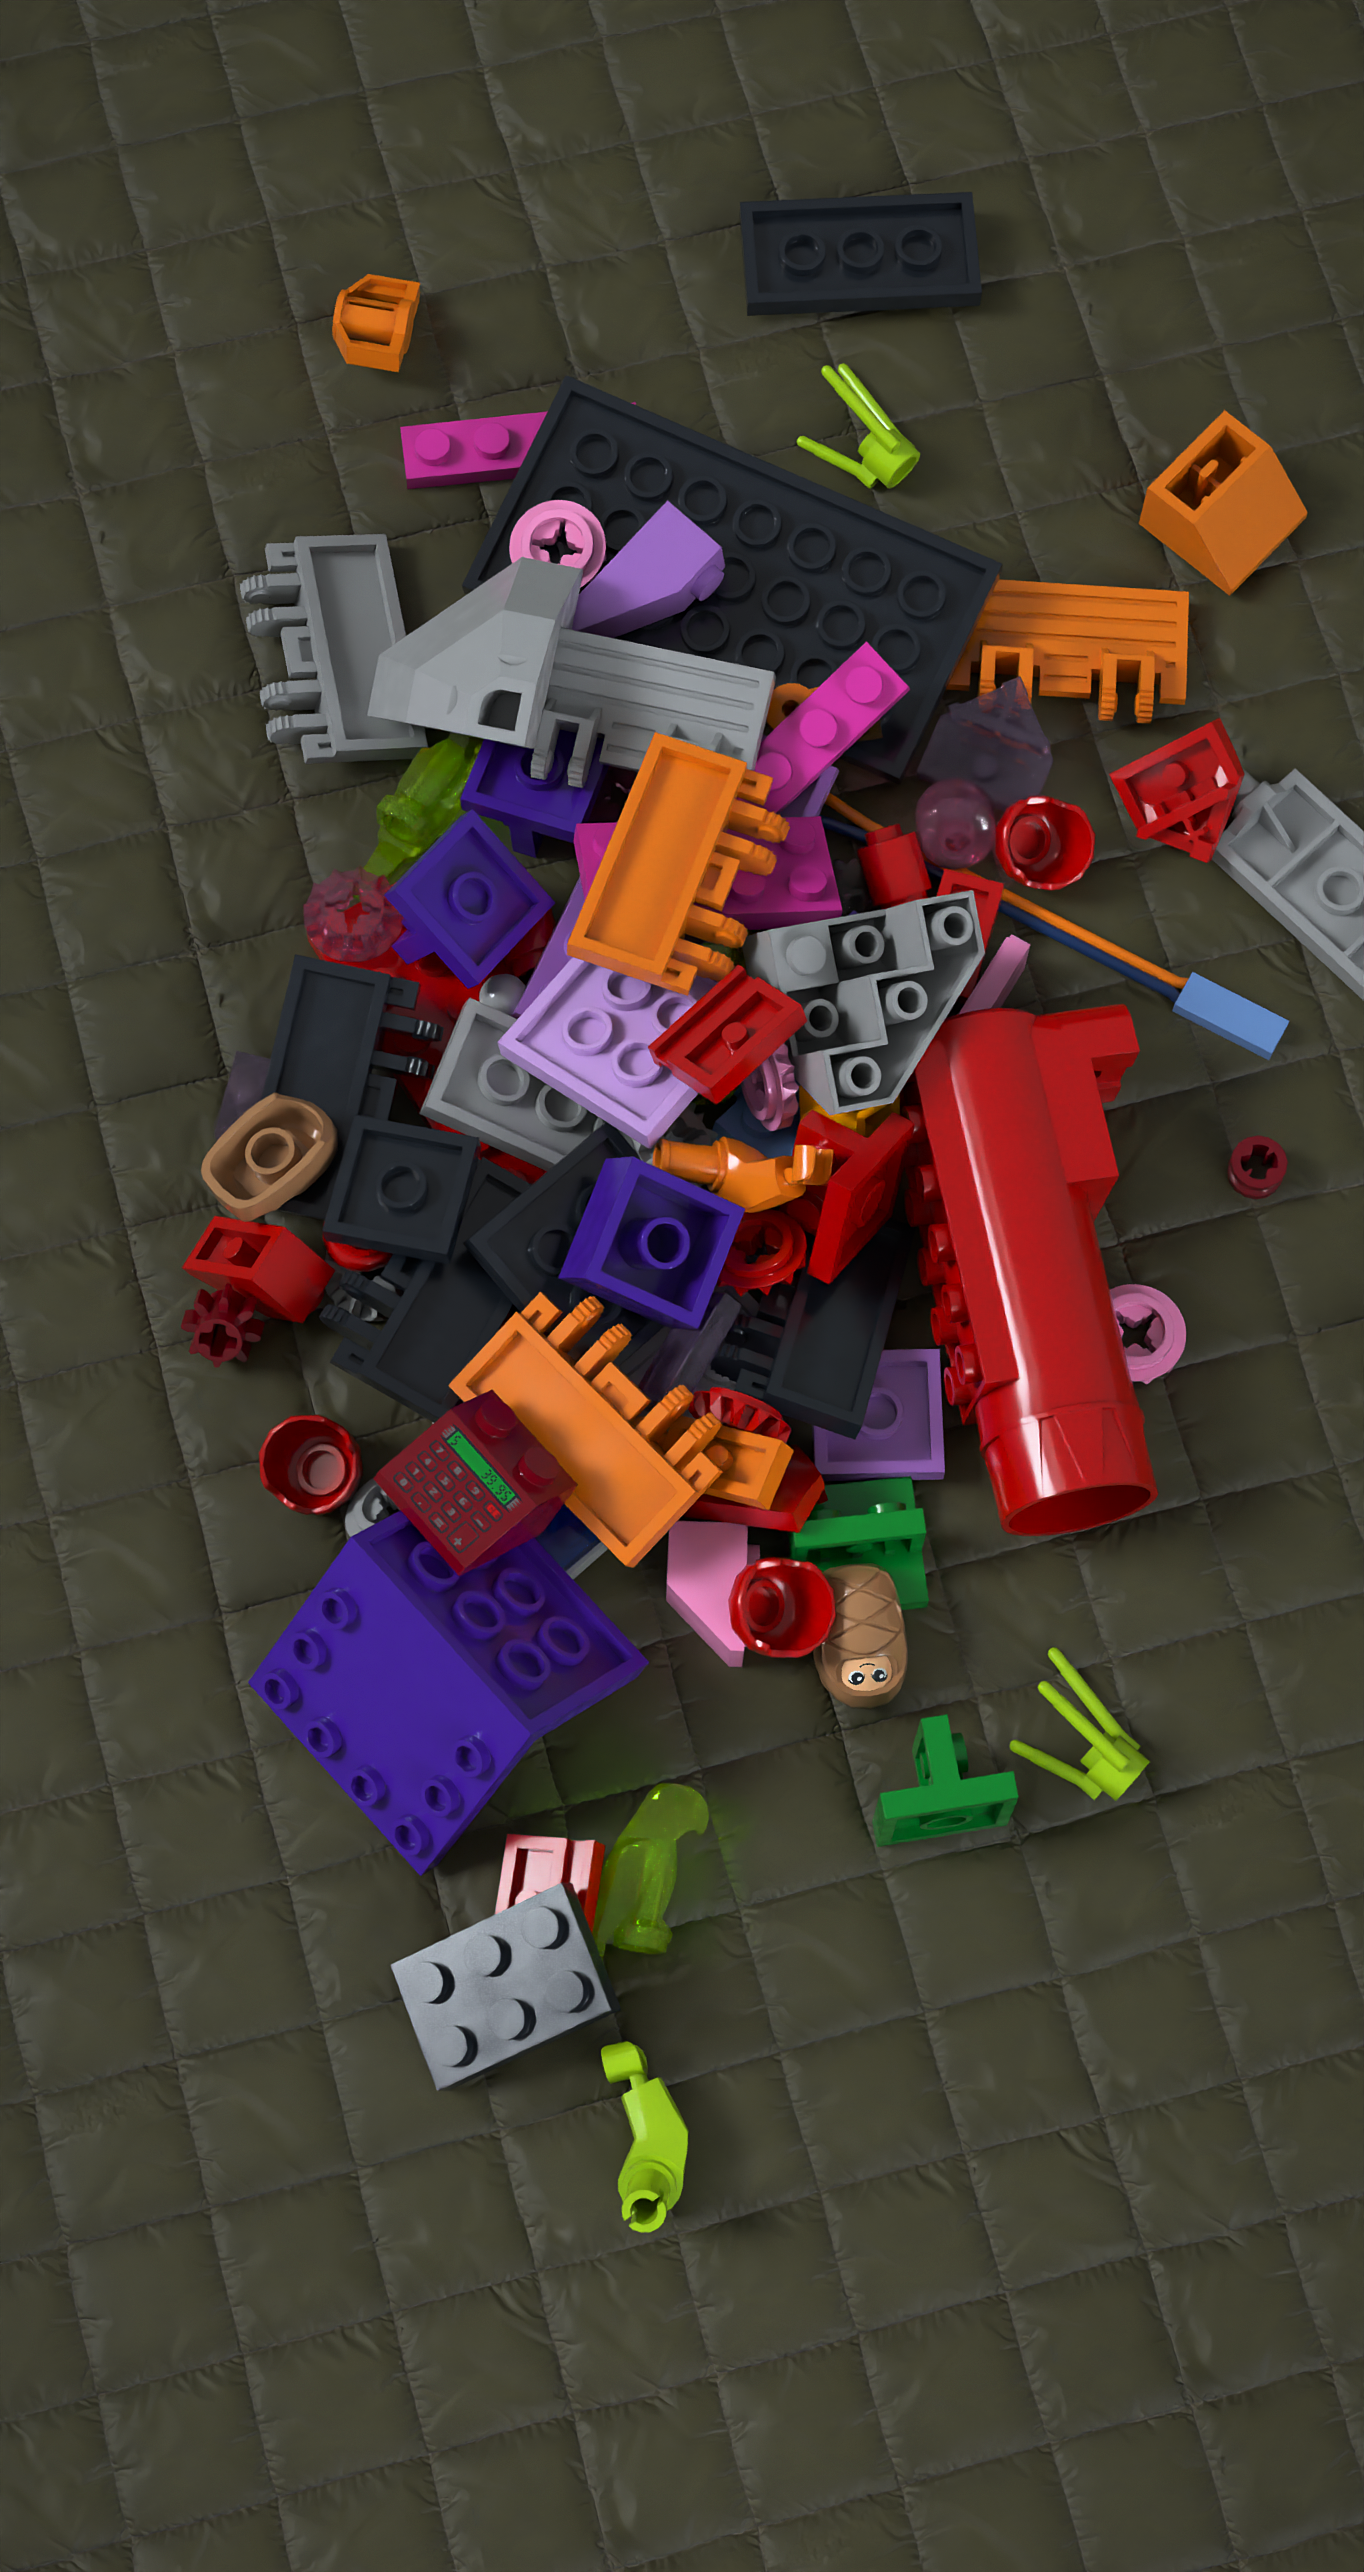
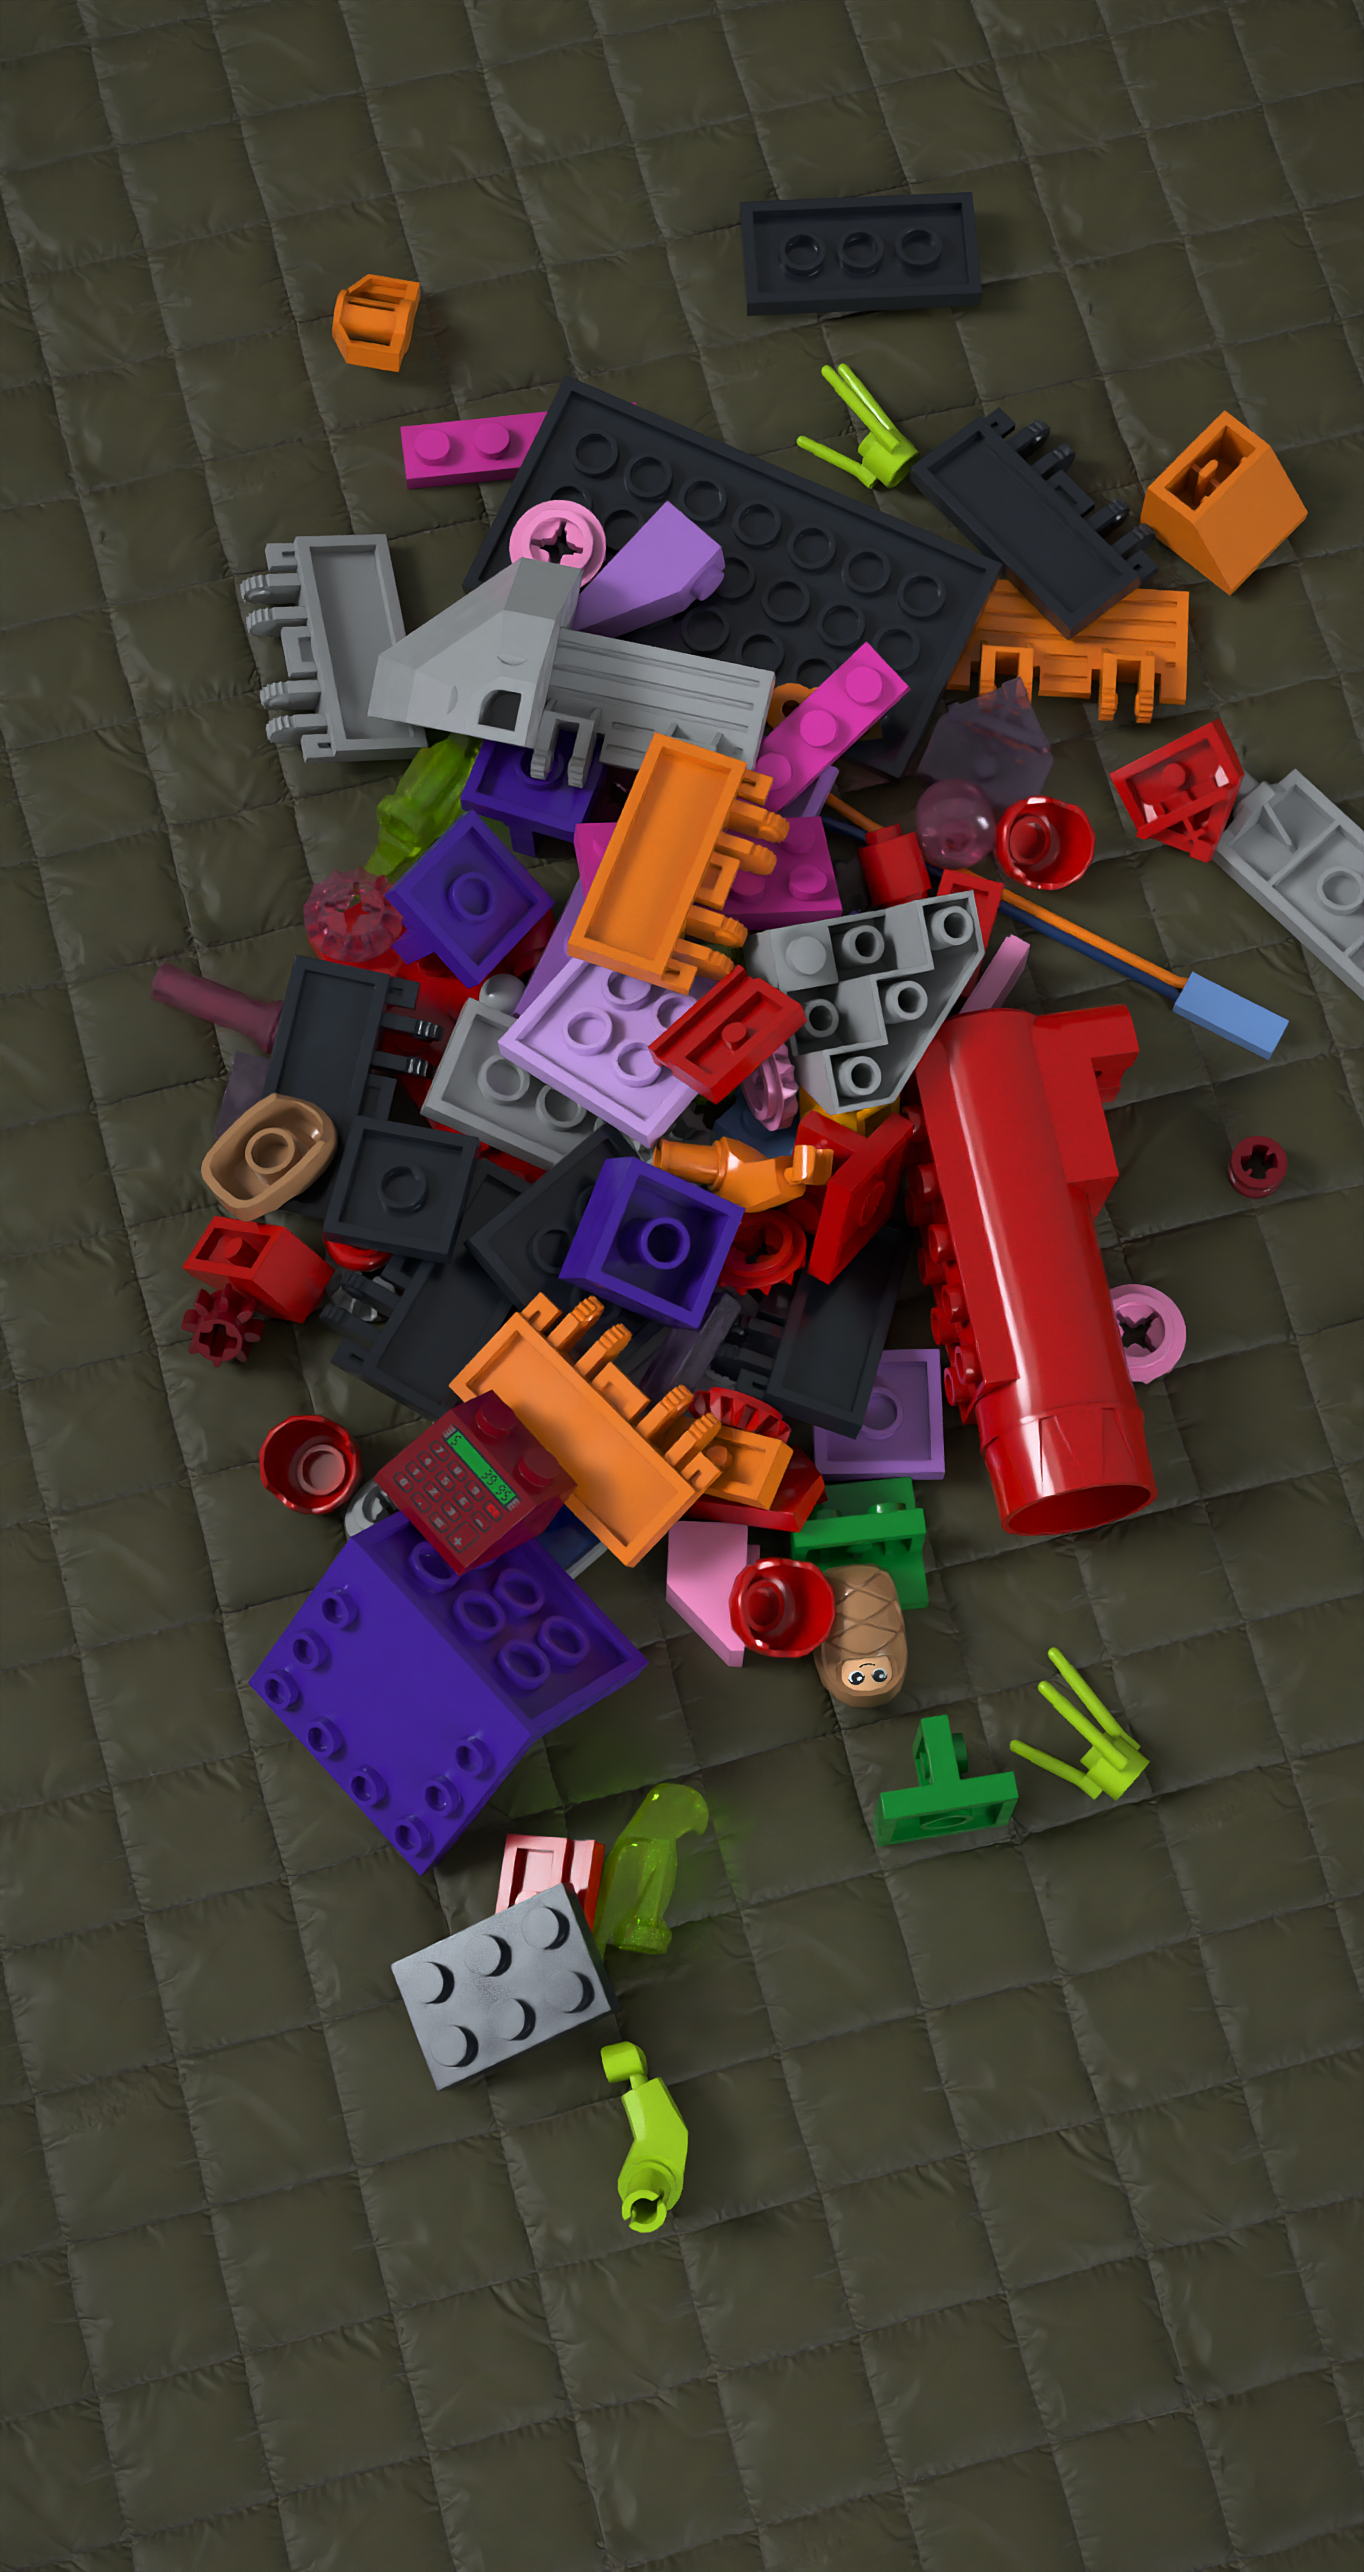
none -> clear pink pin [150,962,284,1055]
none -> black hinge [909,407,1159,641]

